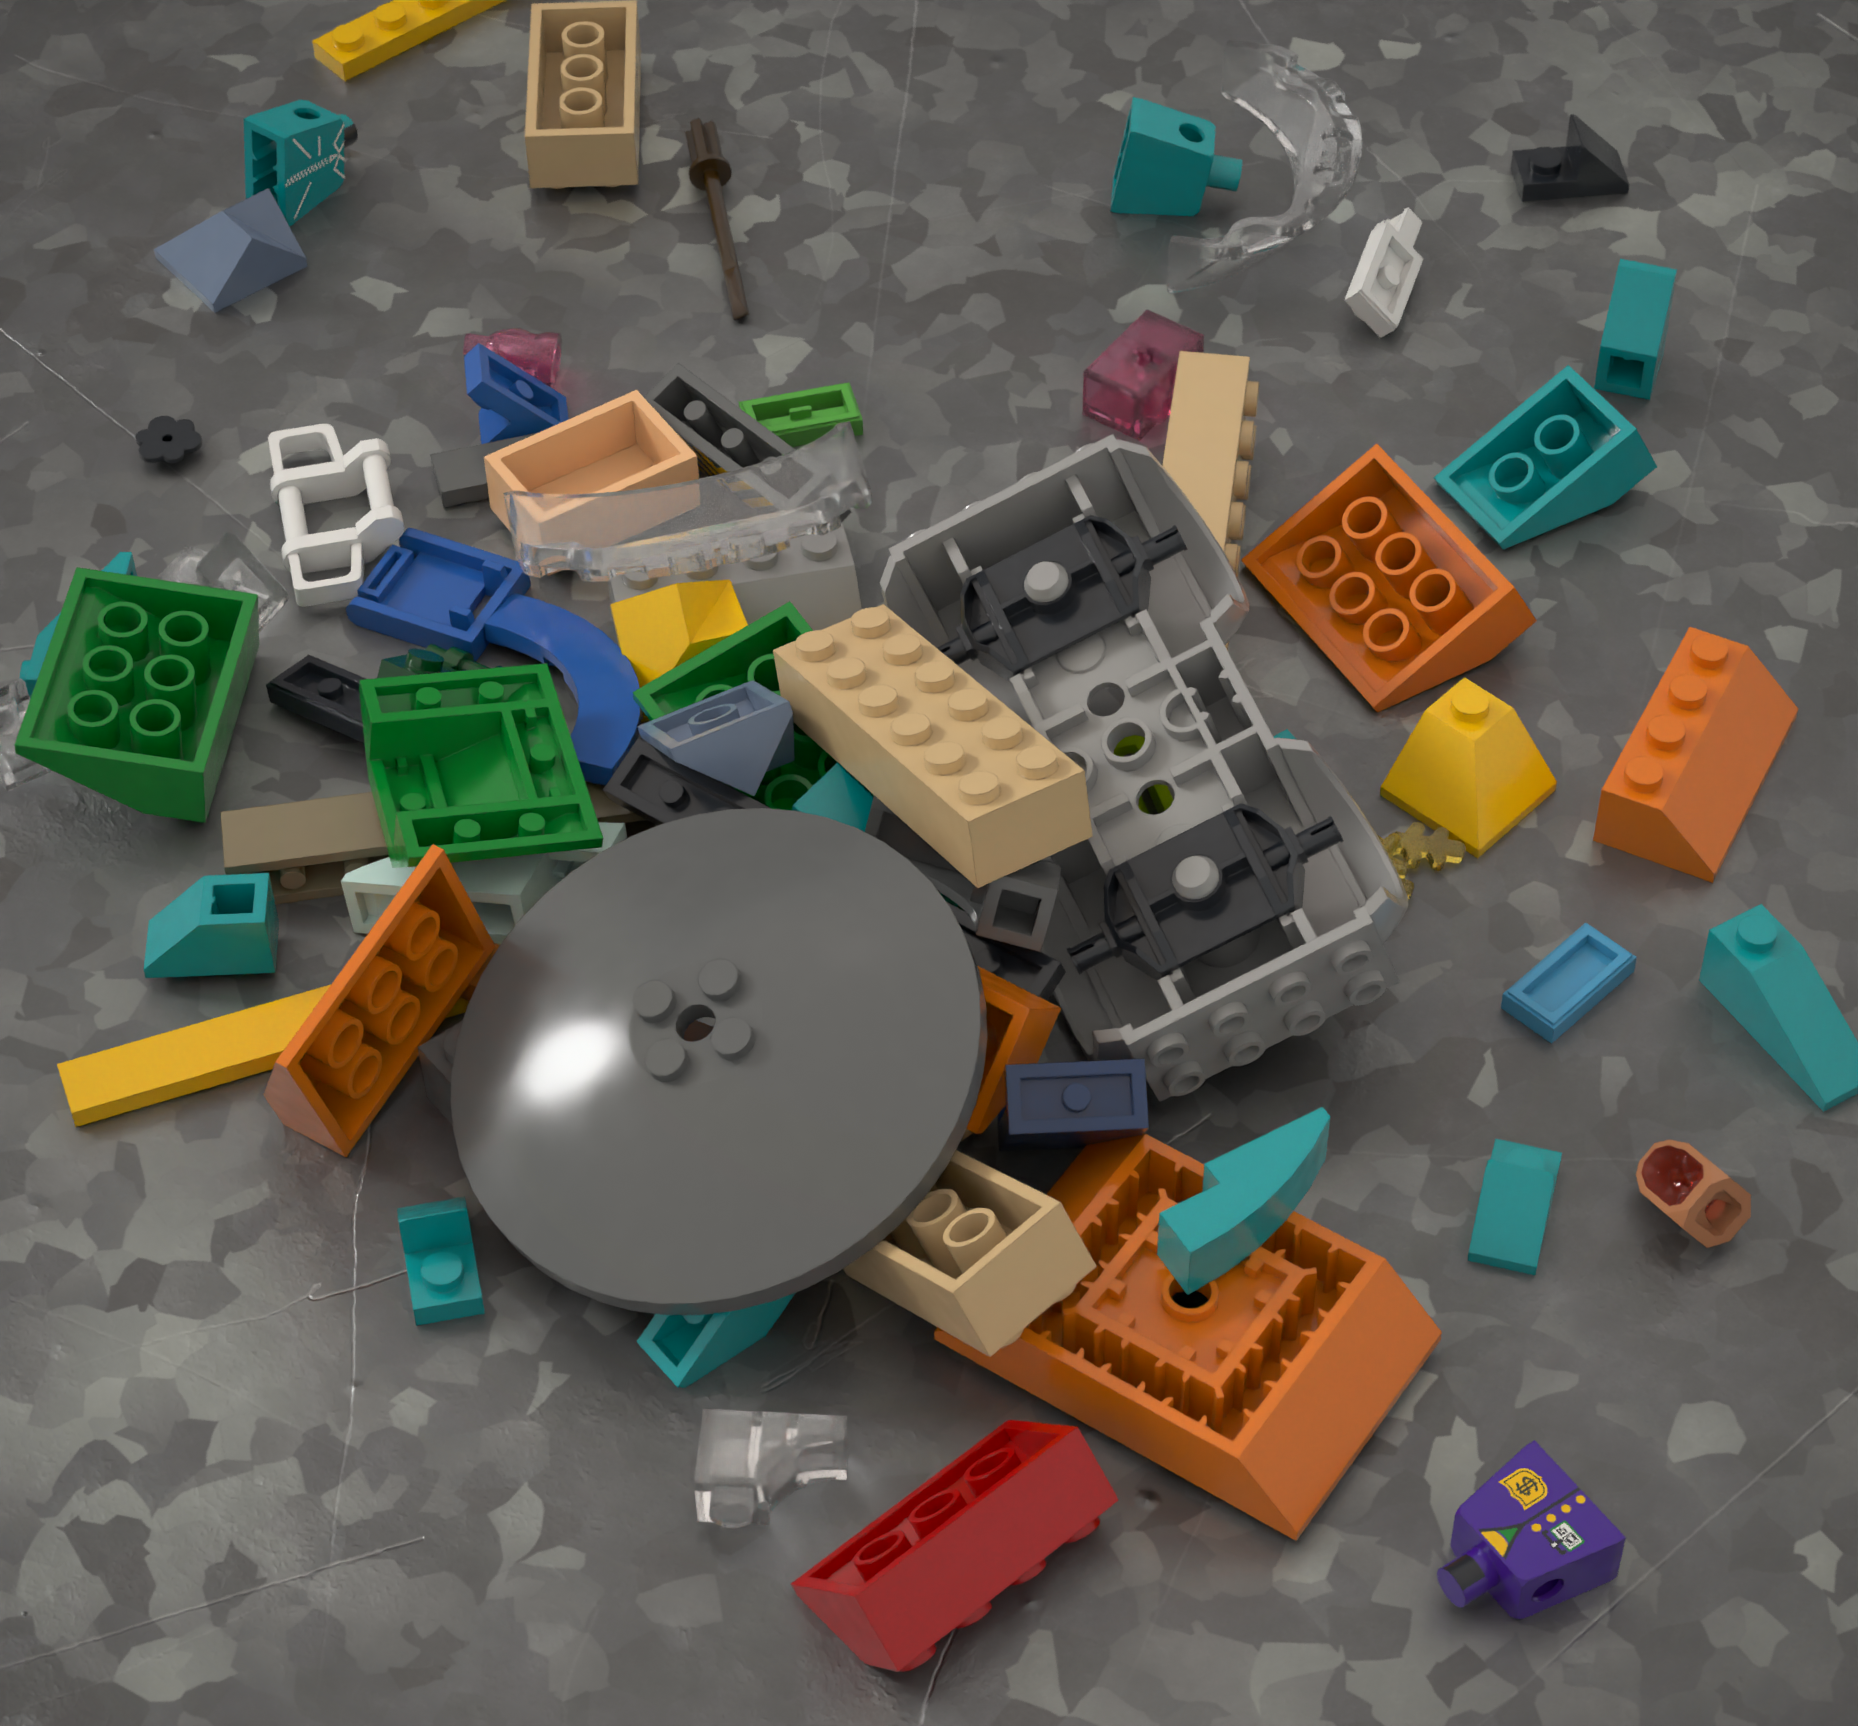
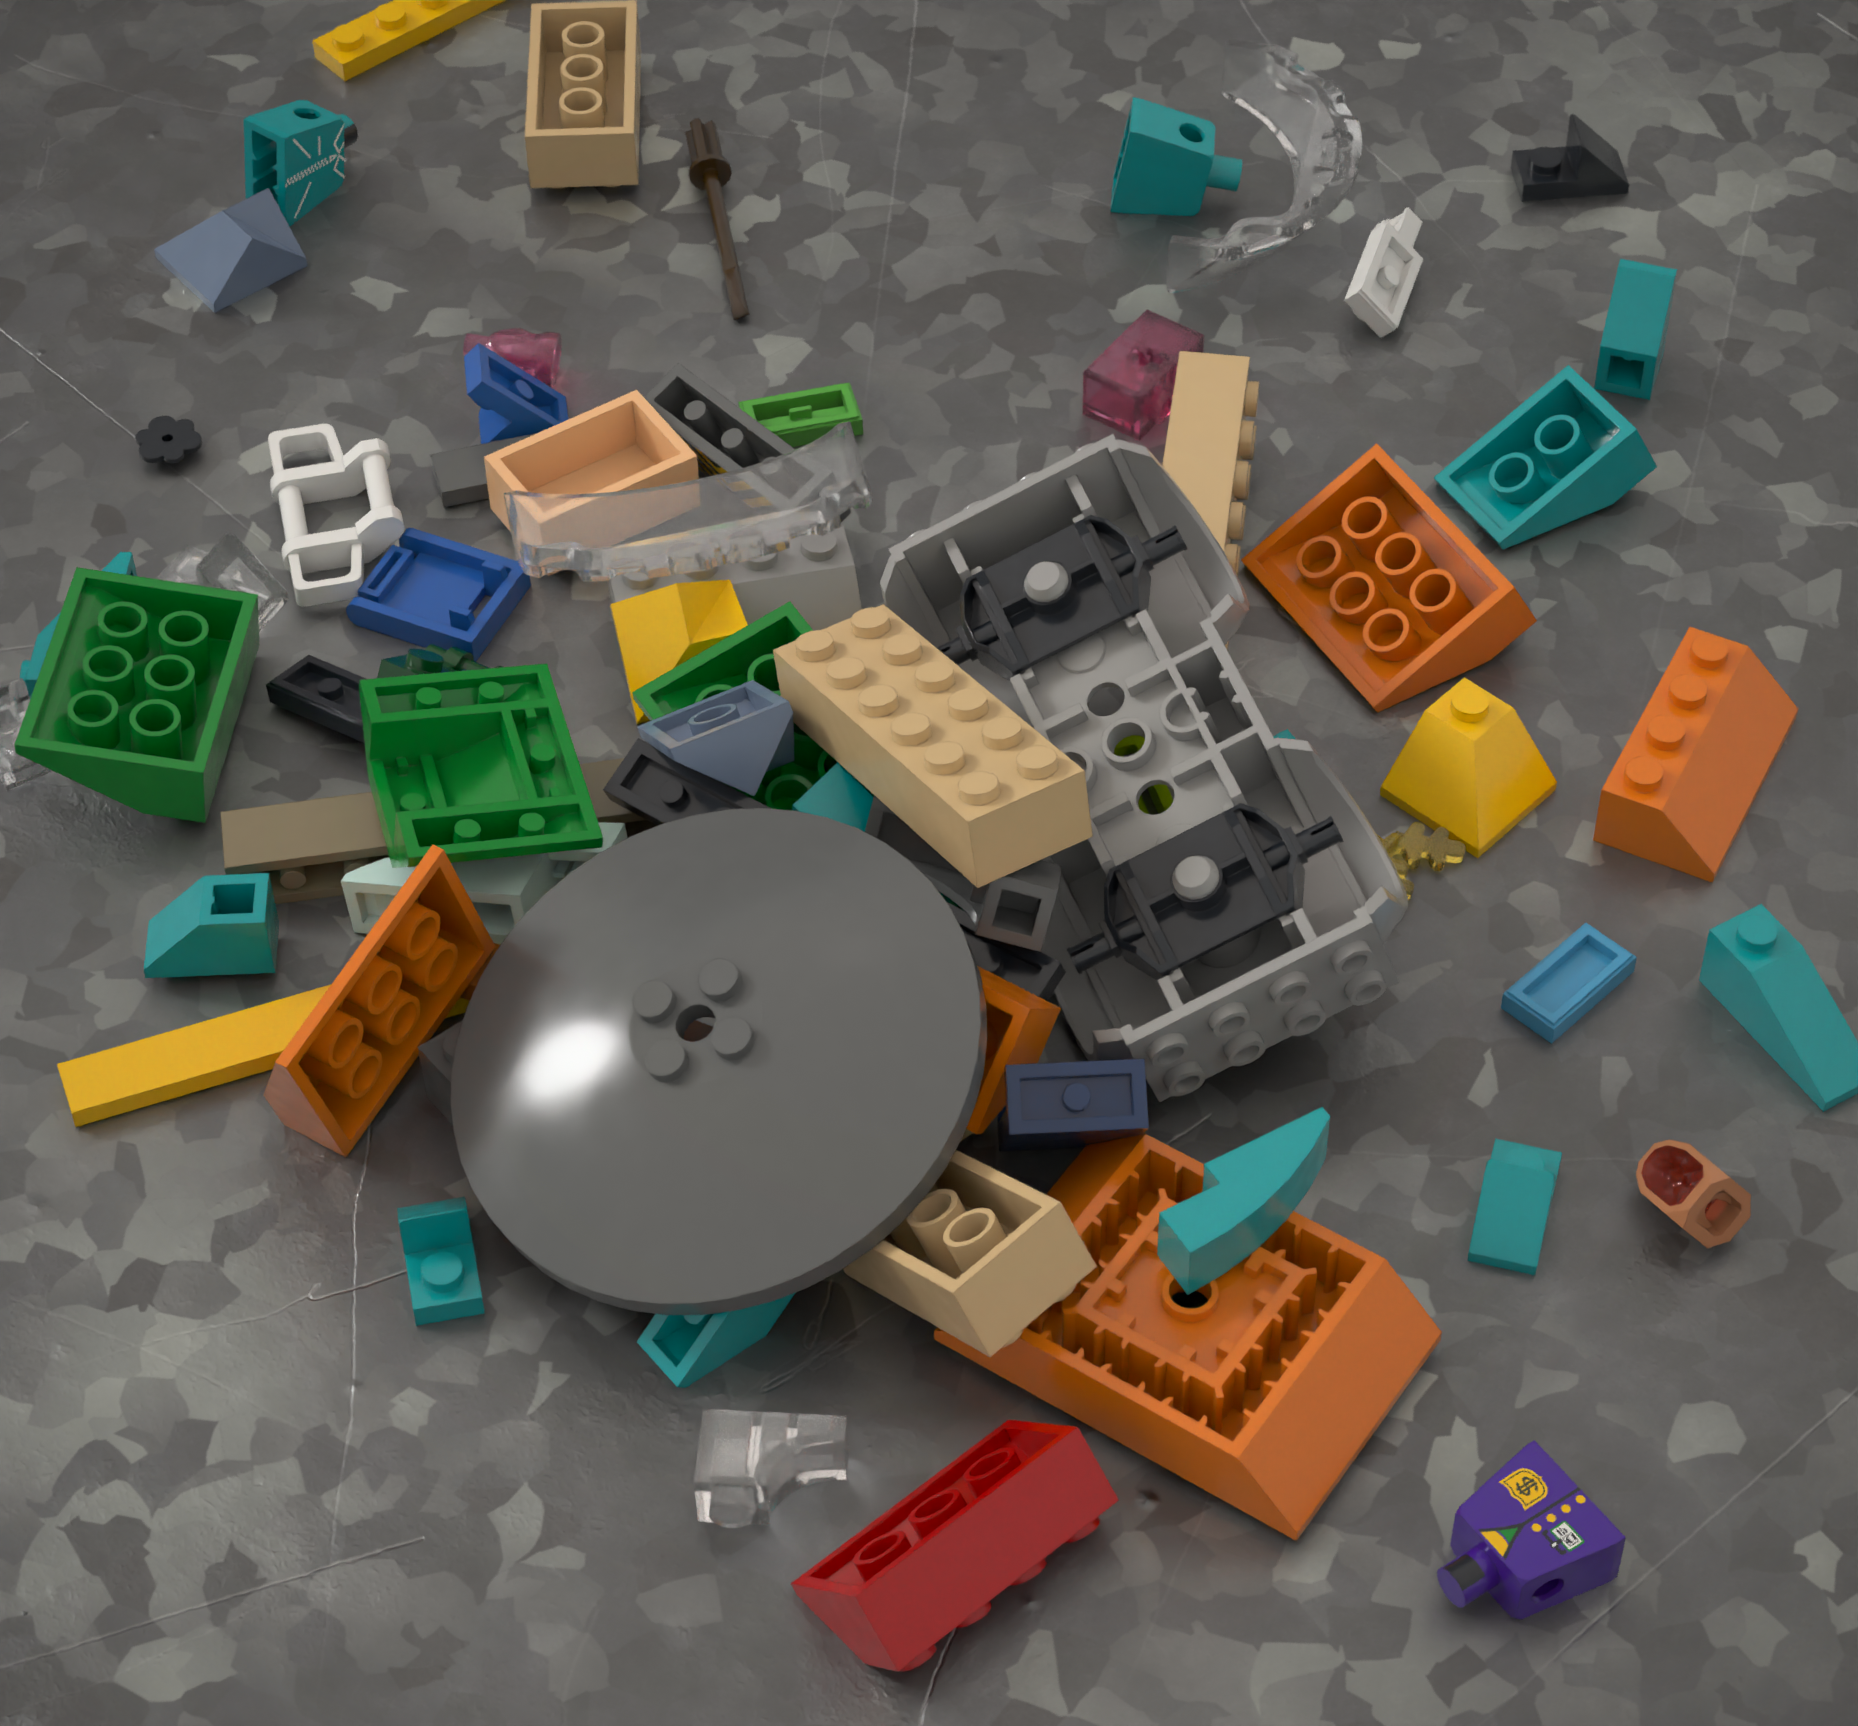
blue tile [484,593,643,786] -> none

